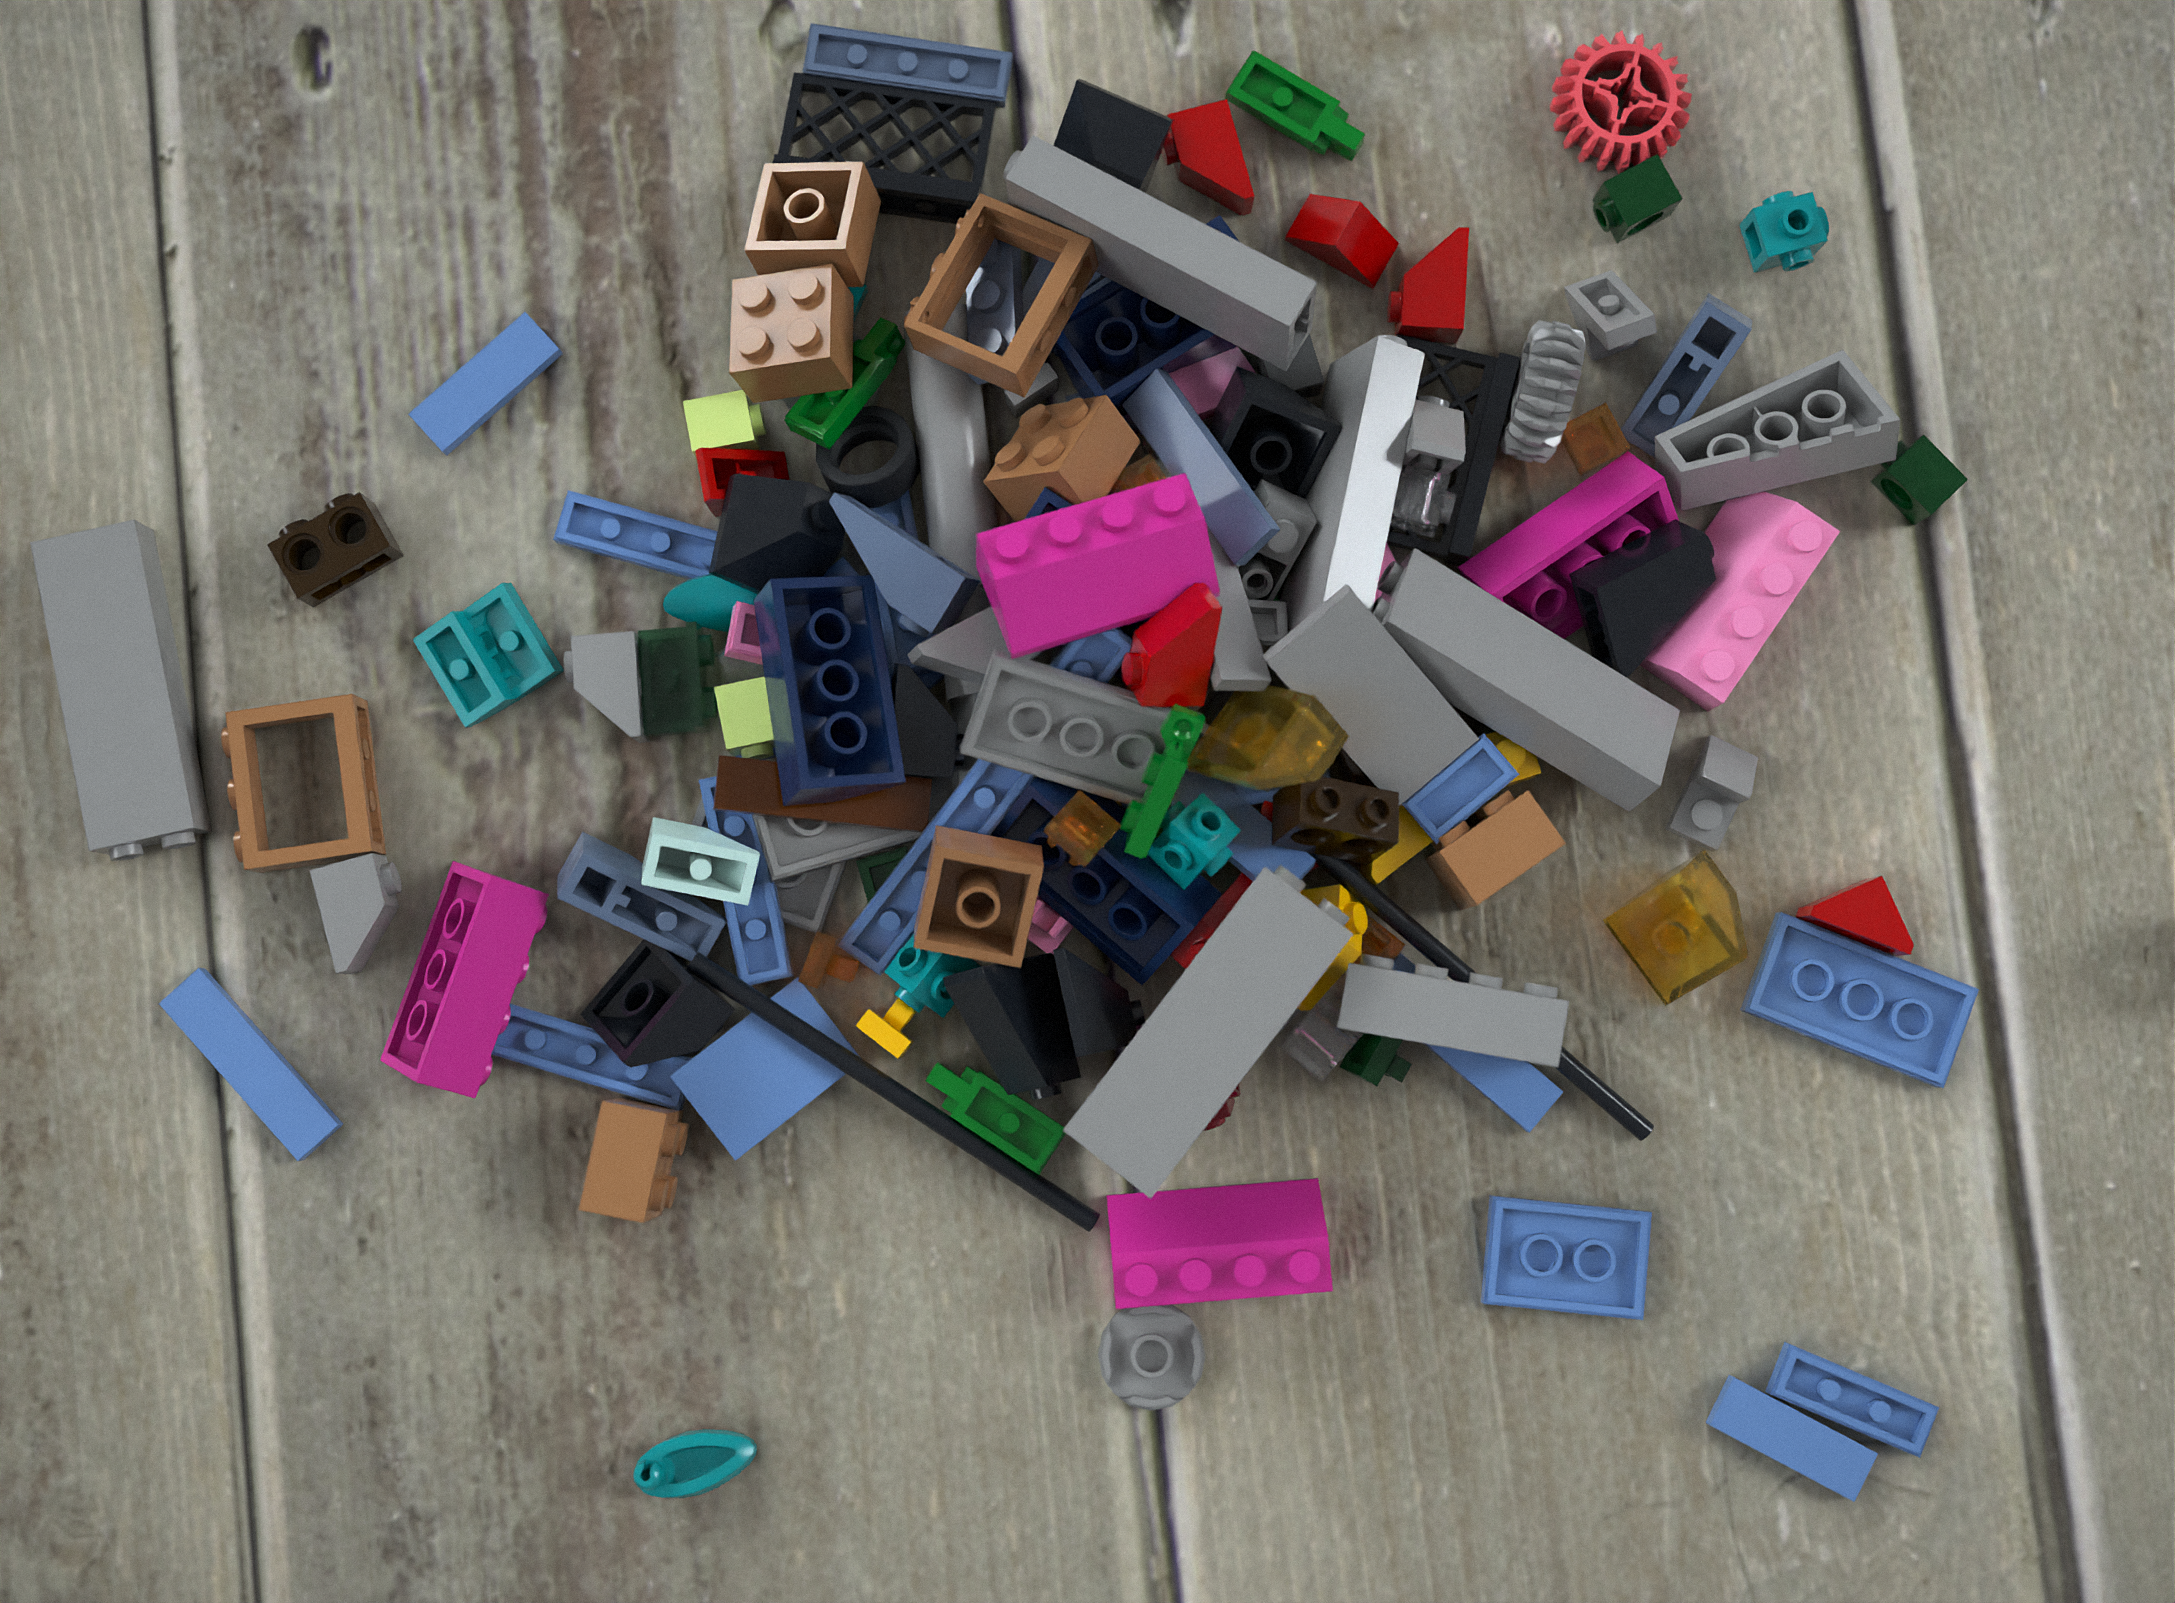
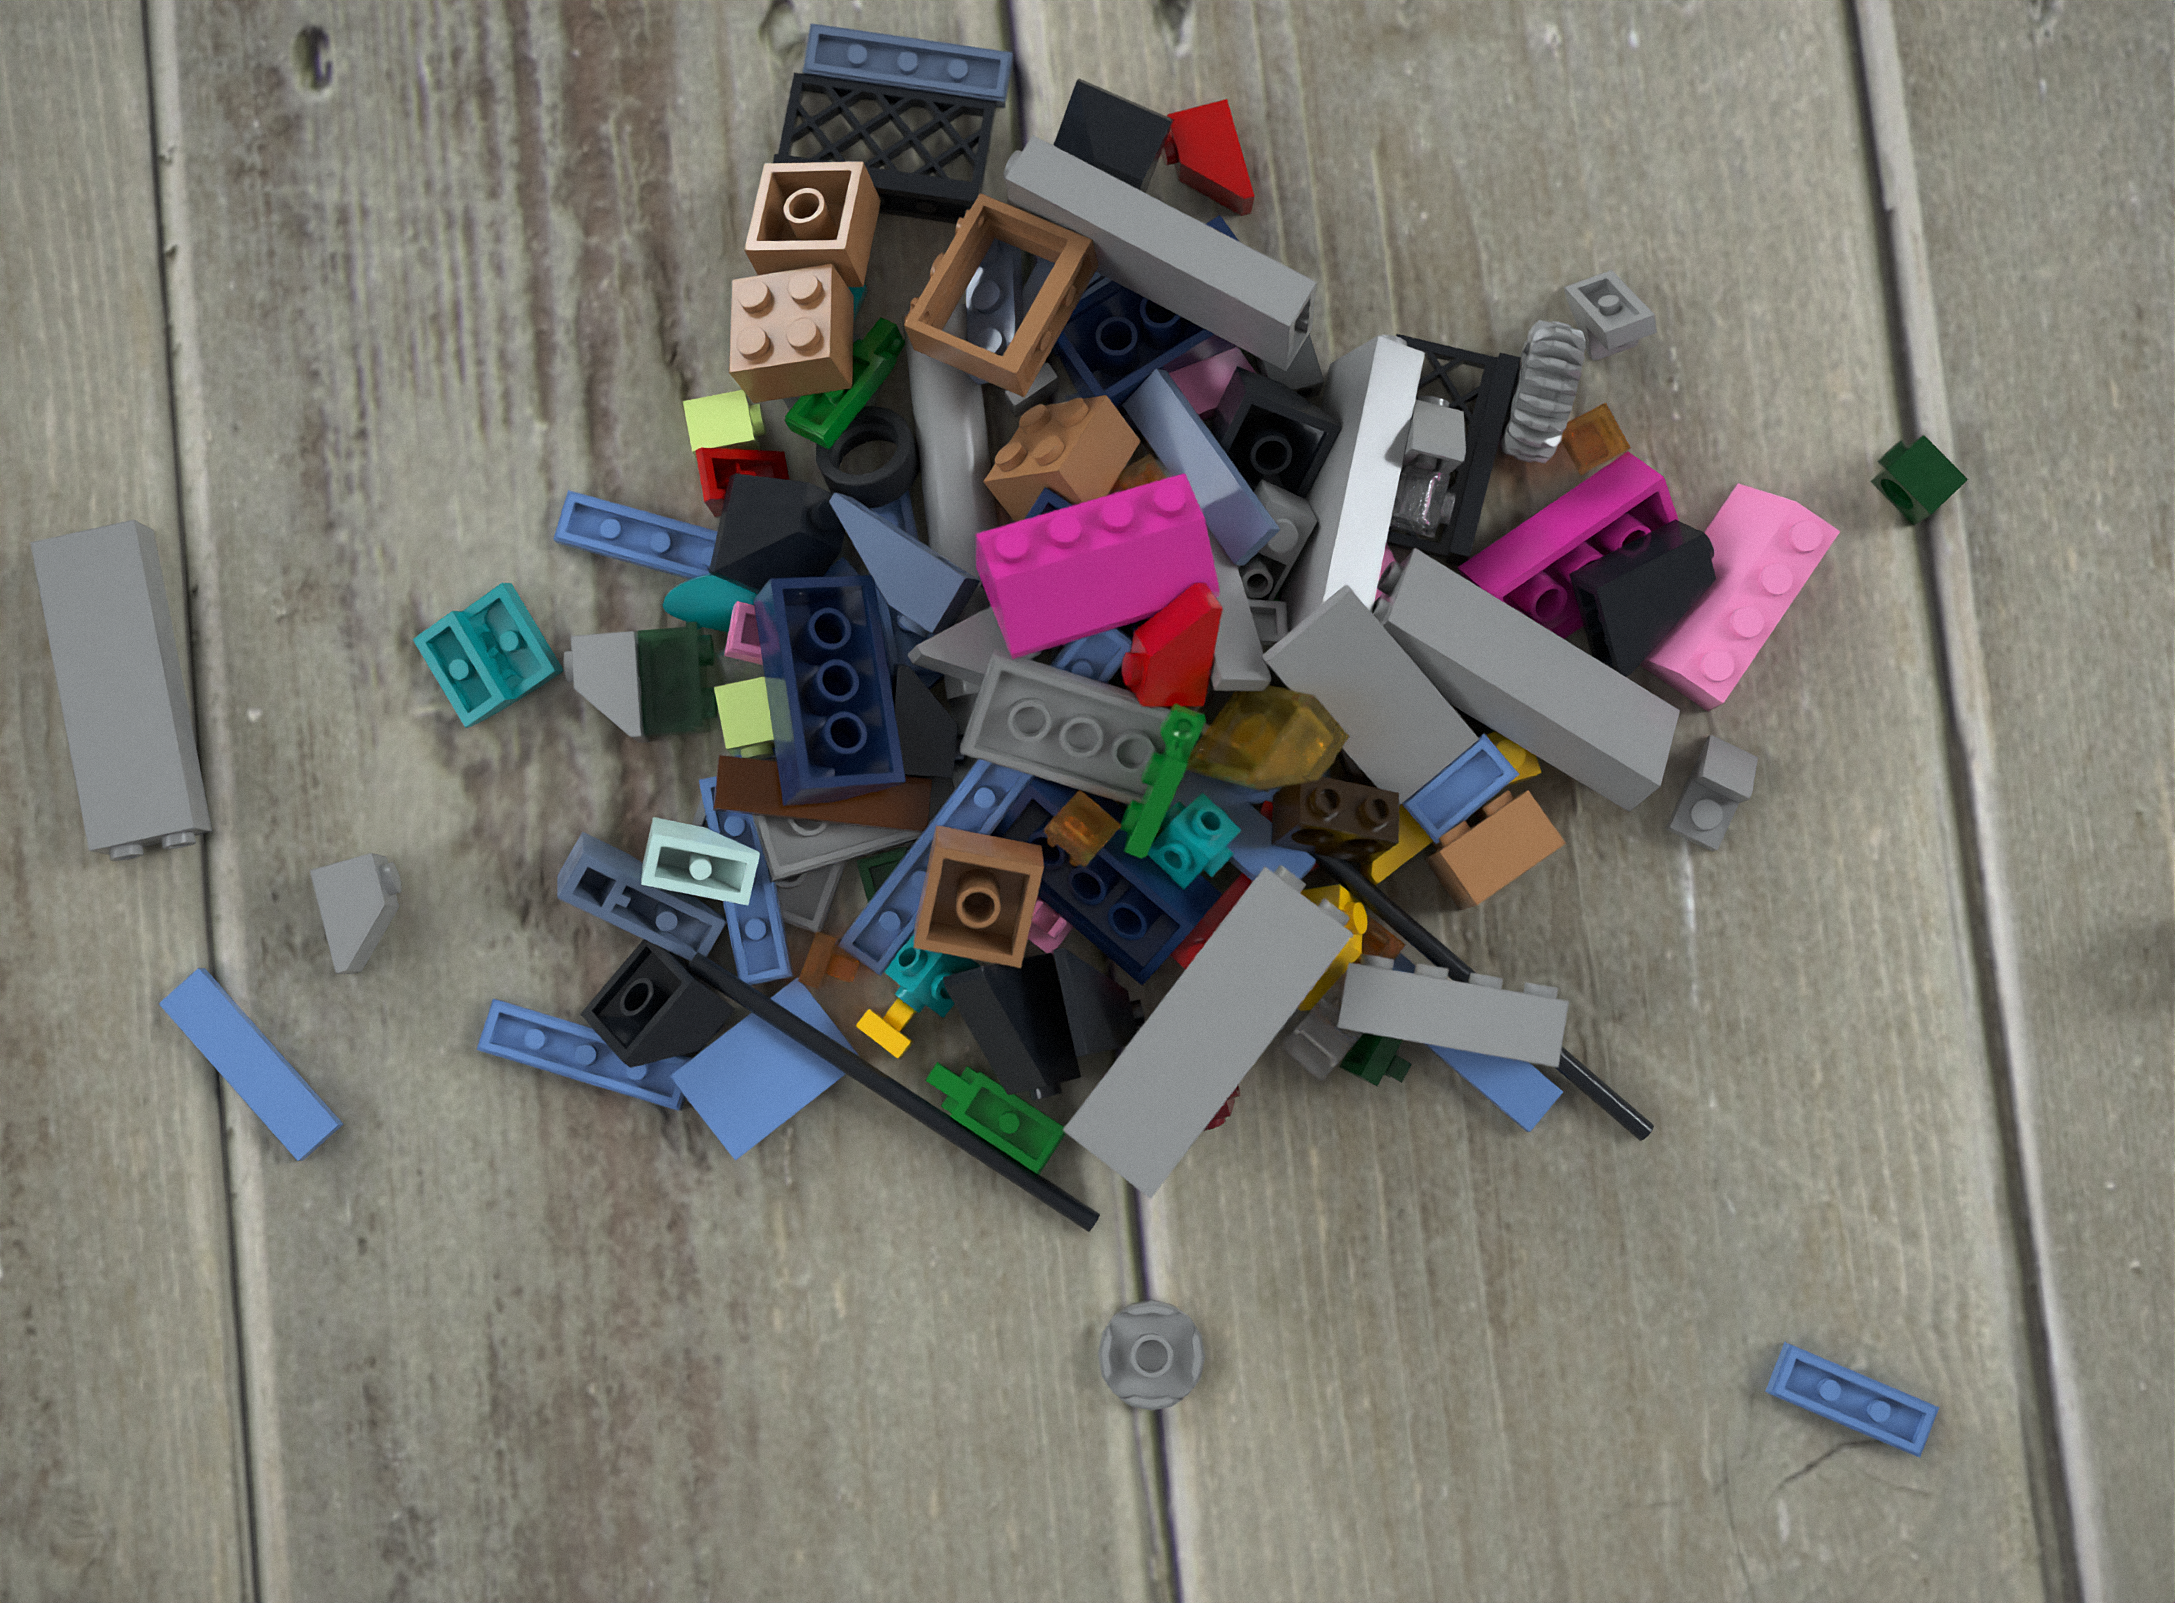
medium nougat window [221,694,386,873] -> none
dark brown brick [267,492,404,608] -> none
dark pink slope [380,861,549,1099] -> none
medium blue tile [408,312,563,456] -> none
medium nougat brick [579,1098,689,1223] -> none
teal arm [633,1429,757,1498] -> none
dark pink slope [1106,1178,1333,1309] -> none
green hinge [1225,51,1365,162] -> none
red slope [1284,194,1399,289] -> none
red slope [1387,227,1469,344] -> none
medium blue tile [1481,1195,1652,1320] -> none
coral gear [1550,31,1692,174] -> none
dark green brick [1592,154,1683,243] -> none
clear yellow slope [1602,849,1749,1006] -> none
sand blue slope [1617,293,1752,458] -> none
light grey wedge [1655,350,1900,511] -> none
medium blue tile [1705,1375,1878,1502] -> none
teal brick [1739,191,1829,273] -> none
medium blue tile [1740,912,1979,1088] -> none
red slope [1795,876,1914,956] -> none

